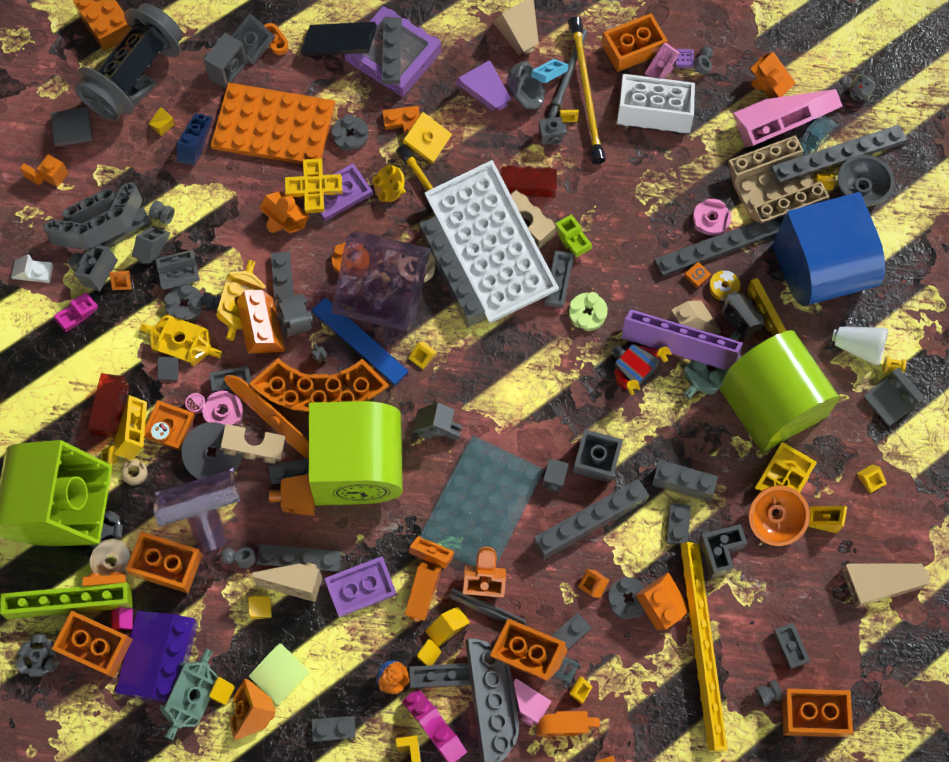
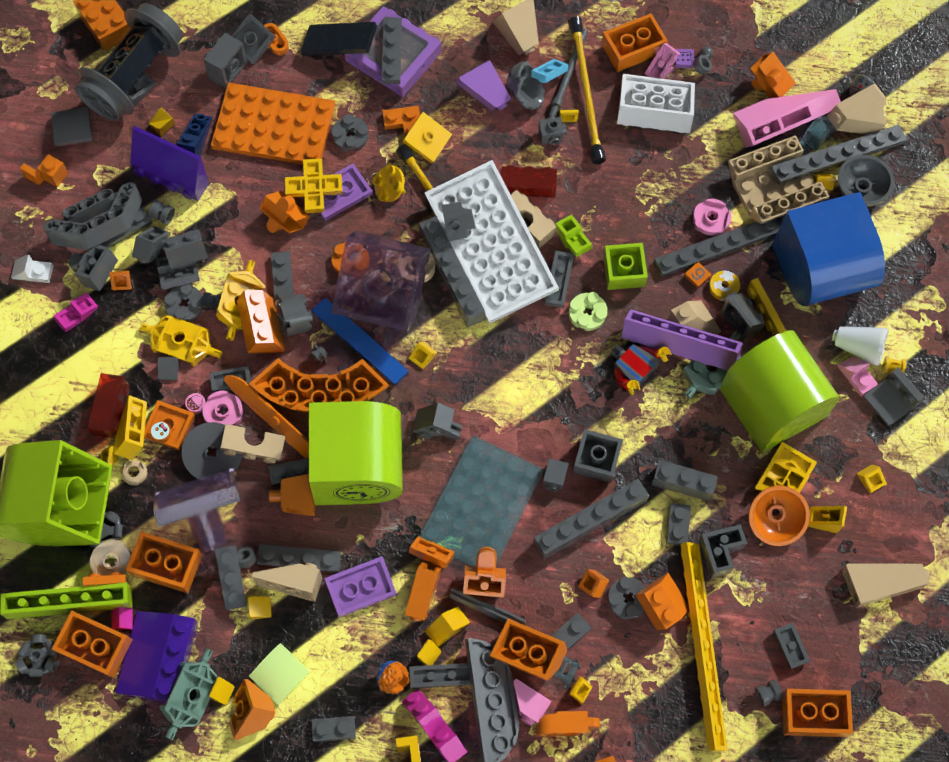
none -> dark purple slope [130,126,209,201]
none -> dark grey slope [162,229,208,269]
none -> dark grey plate [215,545,247,610]
none -> dark grey brick [442,201,476,241]
none -> lime brick [603,243,648,290]
none -> tan slope [826,84,887,135]
none -> bright pink slope [838,355,878,397]

